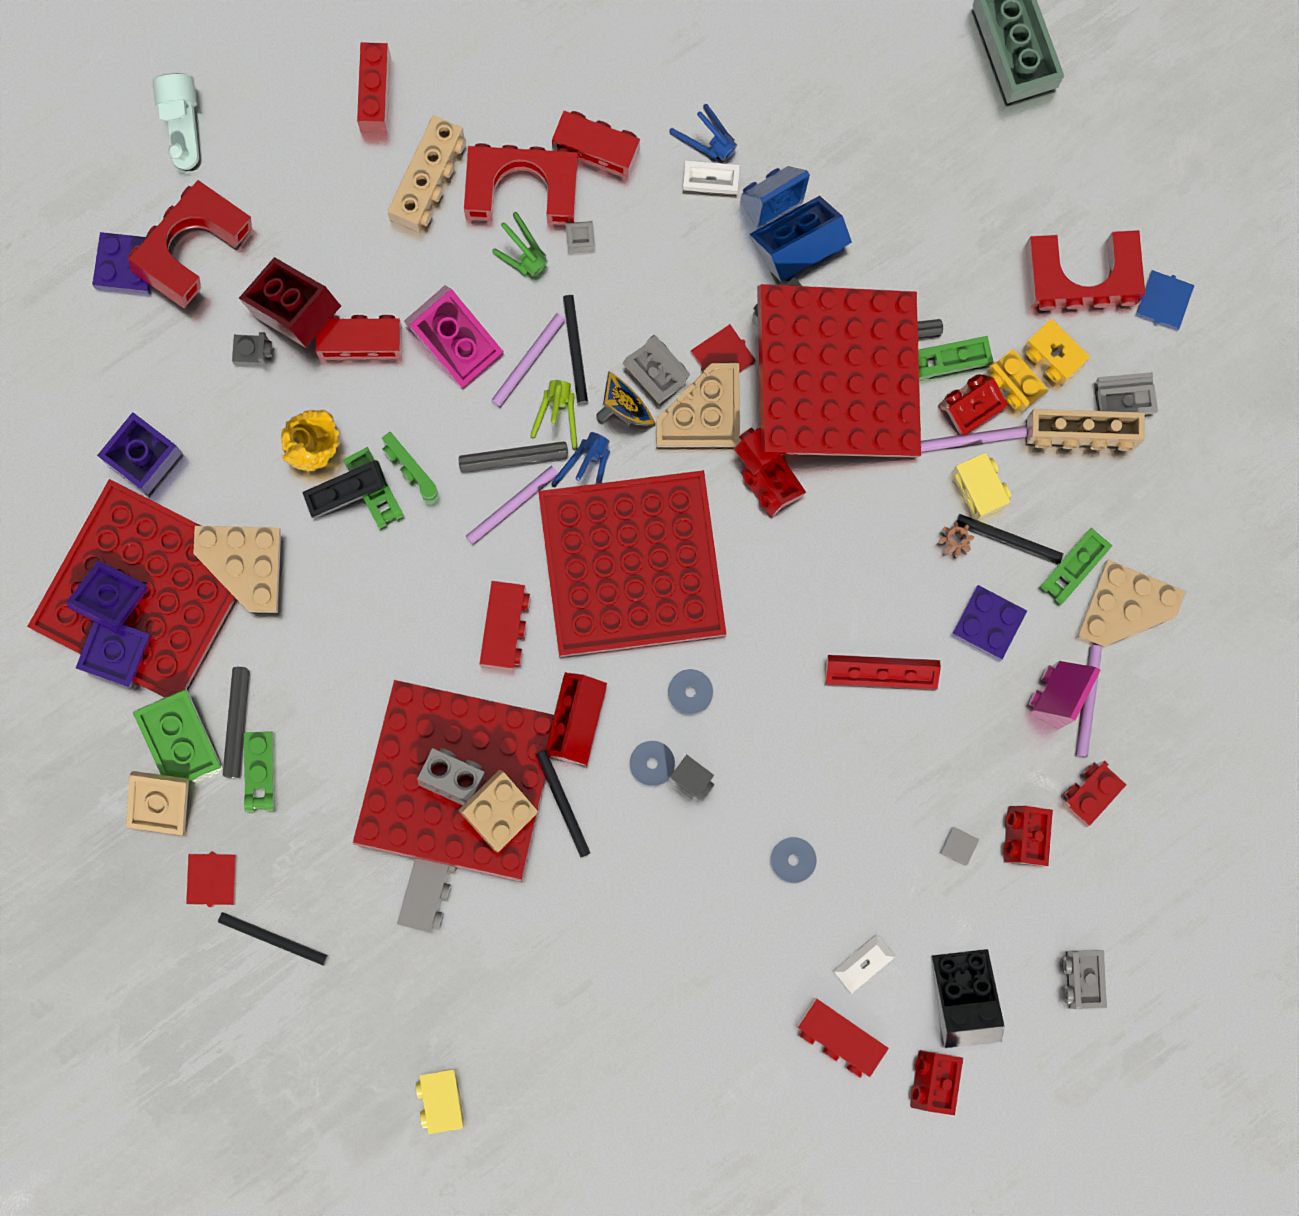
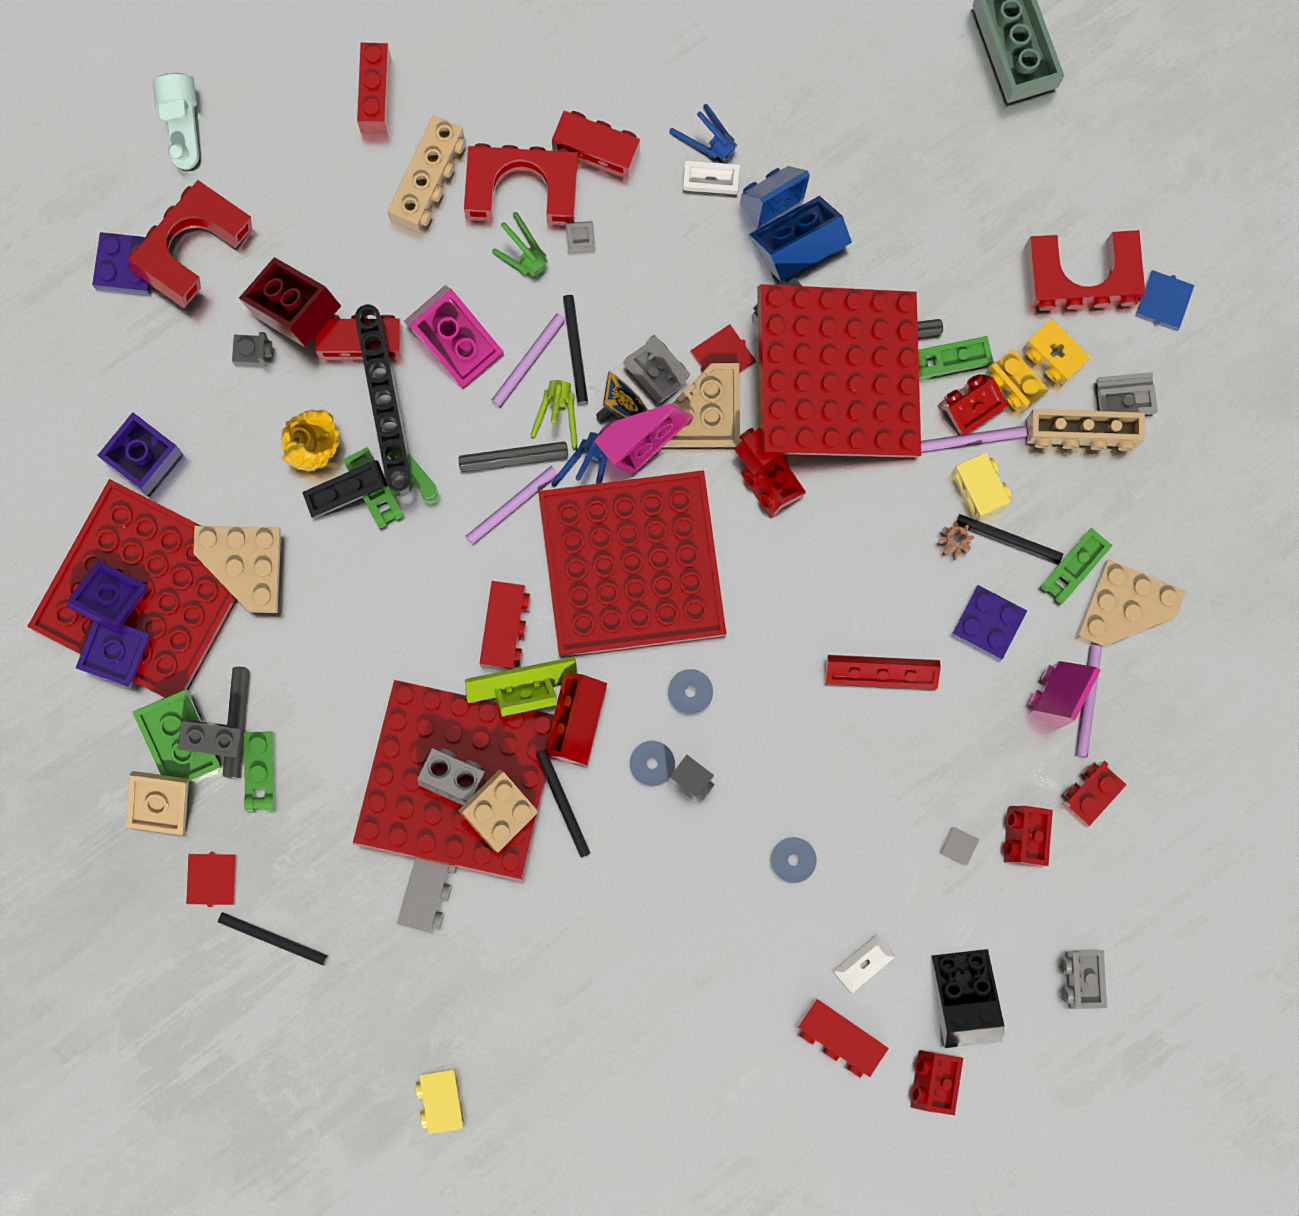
none -> dark grey brick [178,718,241,758]
none -> black beam [355,304,413,497]
none -> lime bracket [465,657,577,716]
none -> dark pink slope [594,403,694,474]

